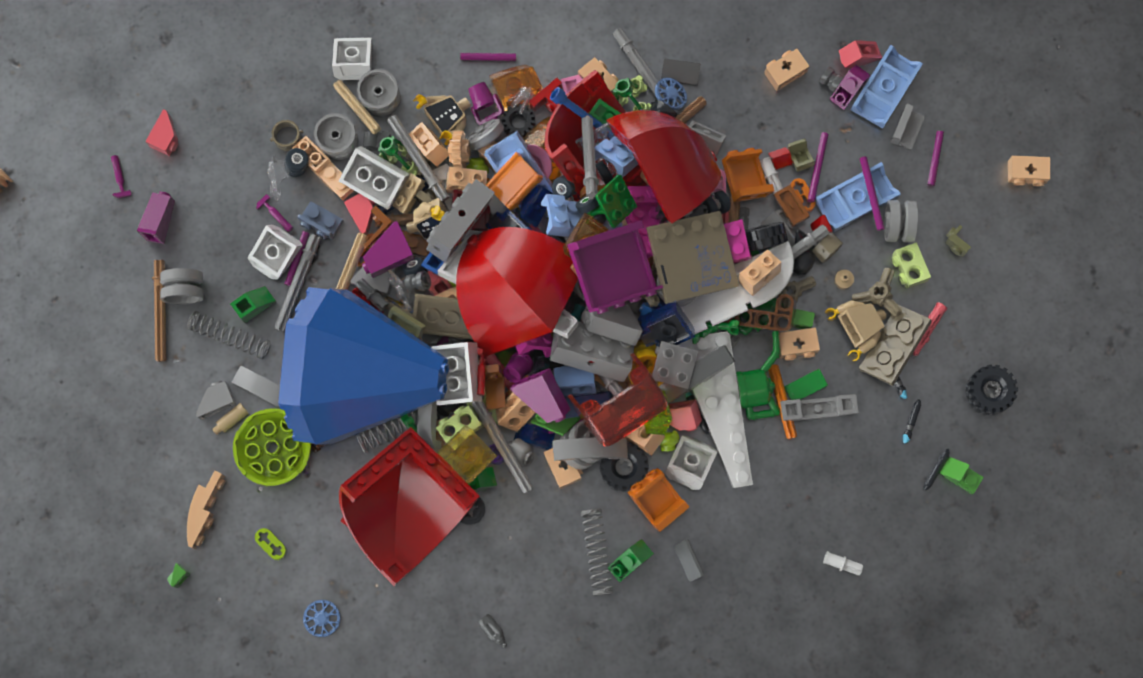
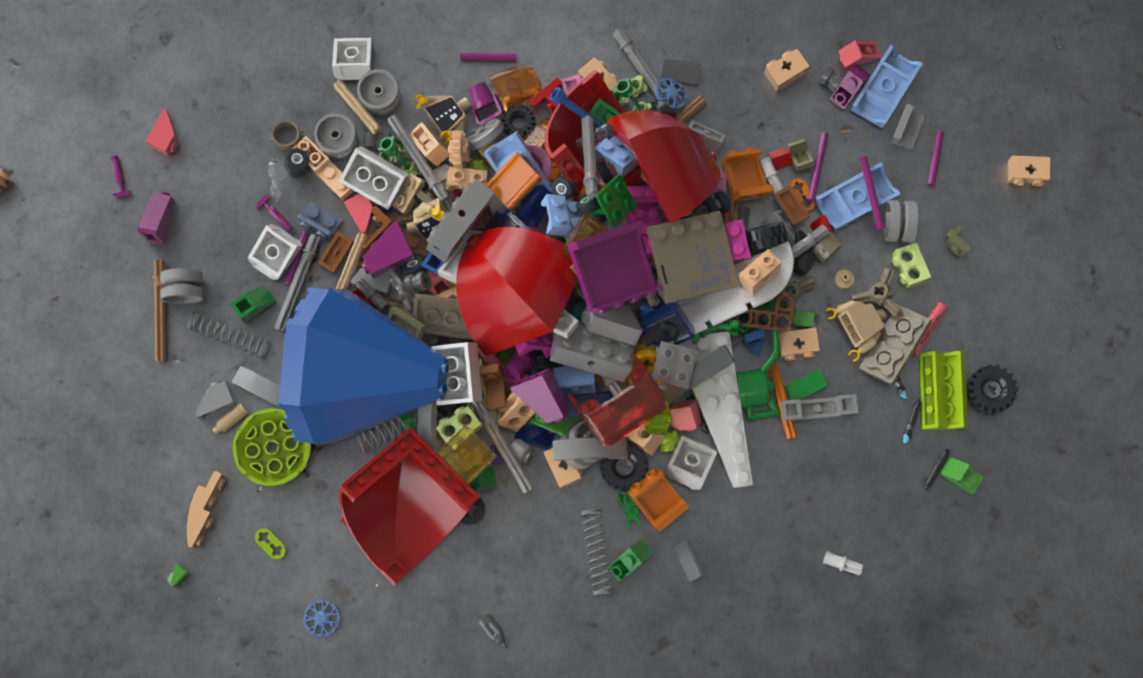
red piece [477,349,487,396] -> none
clear piece [507,86,534,114] -> none
none -> dark orange plate [318,231,354,274]
none -> green piece [617,491,641,528]
none -> blue tile [741,329,765,356]
none -> lime slope [919,350,968,430]

